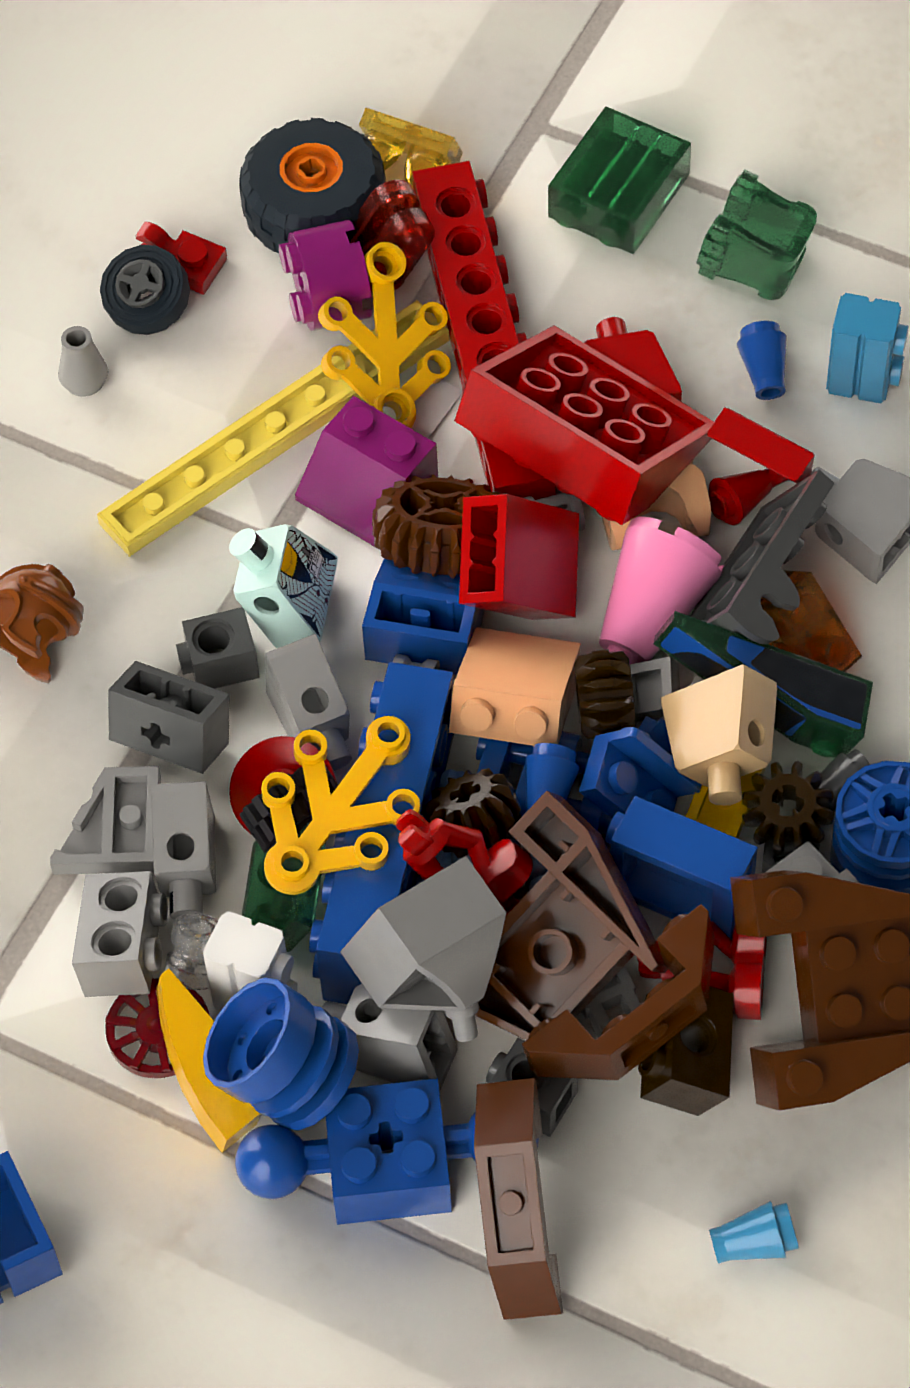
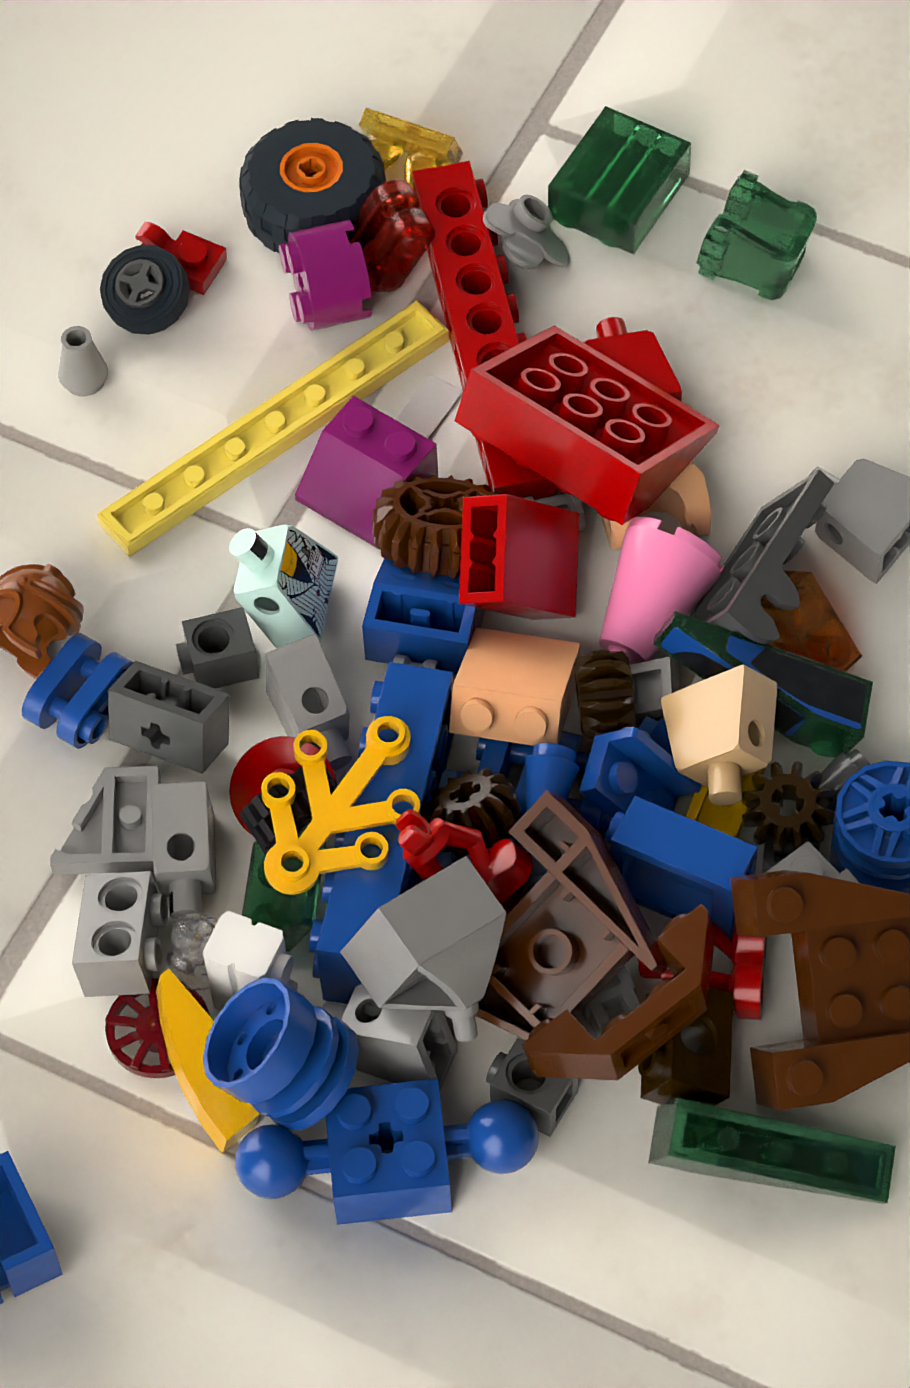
yellow plant [318,242,451,428] -> none
reddish brown slope [474,1078,563,1320] -> none
red slope [707,407,815,483] -> none
red cone [708,468,789,526] -> none
dark azure cone [709,1201,799,1264] -> none
blue cone [737,321,787,400] -> none
dark azure brick [826,293,909,404] -> none
none -> blue brick [22,633,134,749]
none -> light grey plate [483,195,568,270]
none -> clear green slope [648,1098,896,1204]

